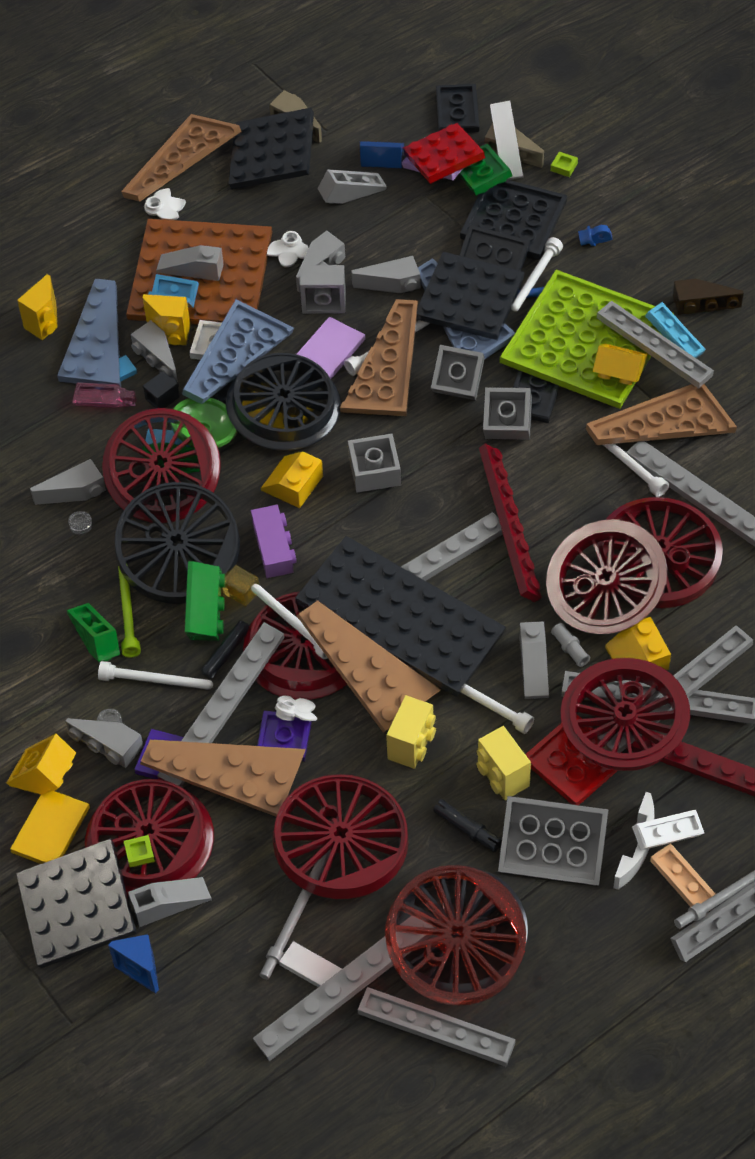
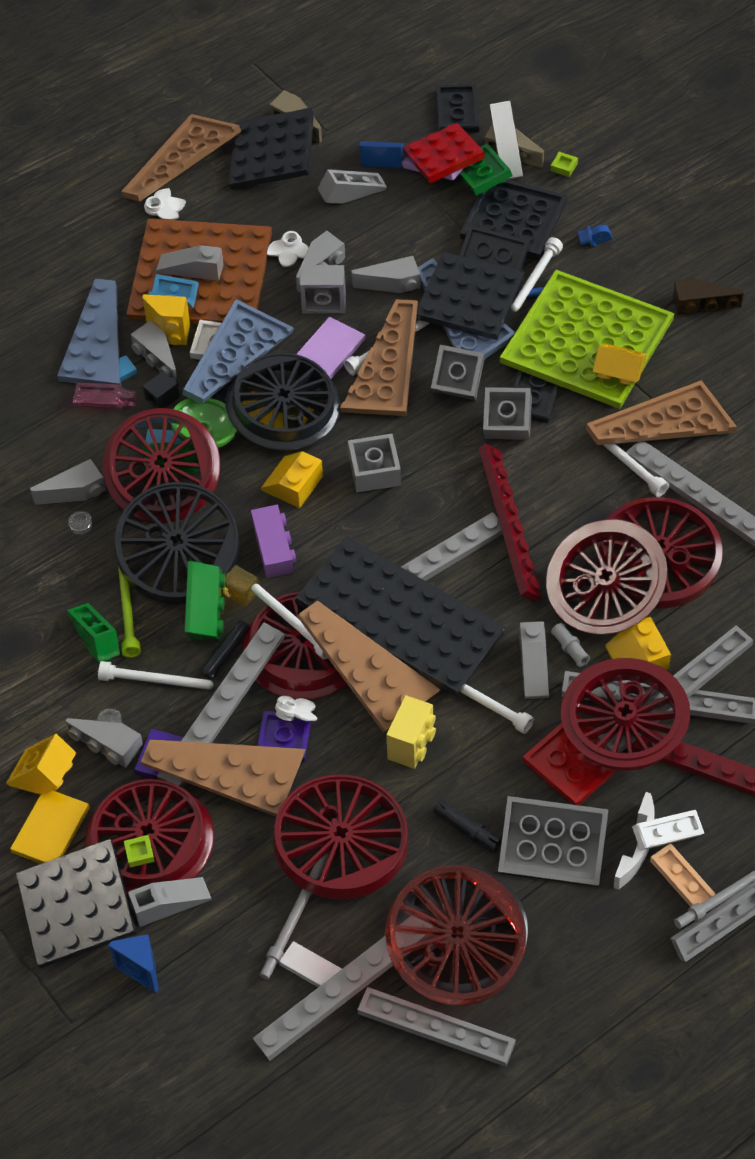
yellow slope [17,274,57,340] -> none
light yellow brick [477,726,531,800] -> none
light grey plate [597,301,714,389] -> none
medium azure tile [645,302,706,358] -> none

